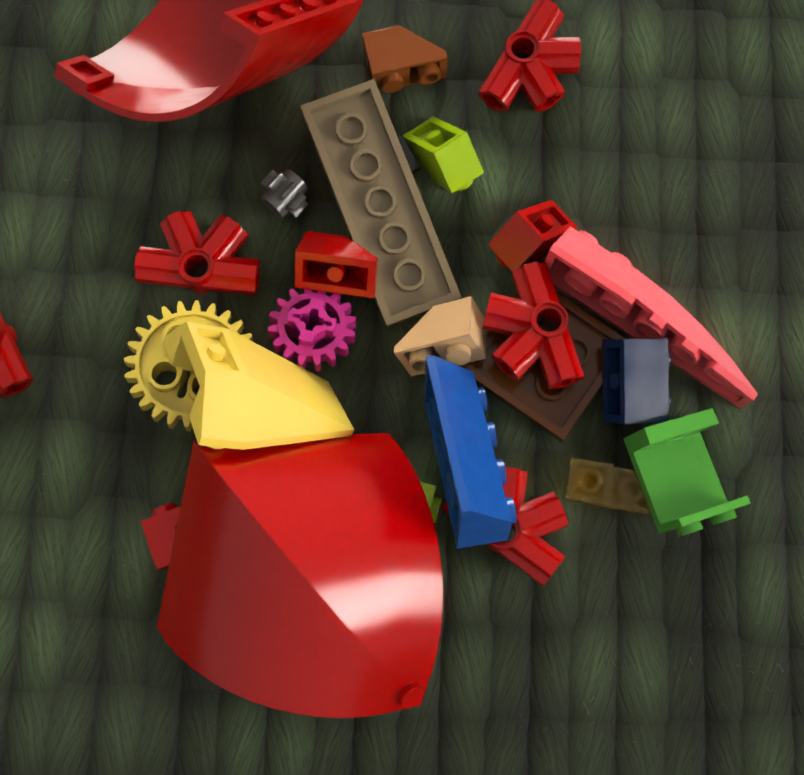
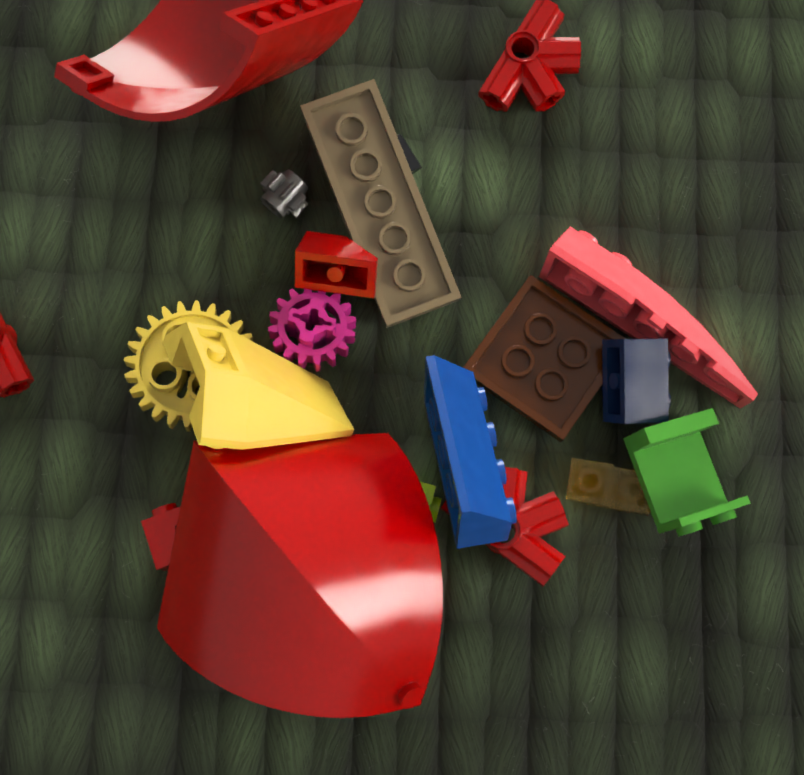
red piece [134,211,261,296] -> none
dark orange slope [362,25,448,93] -> none
tan slope [394,296,486,376] -> none
lime slope [403,116,484,193] -> none
red piece [482,261,584,389] -> none
red slope [488,200,578,271] -> none

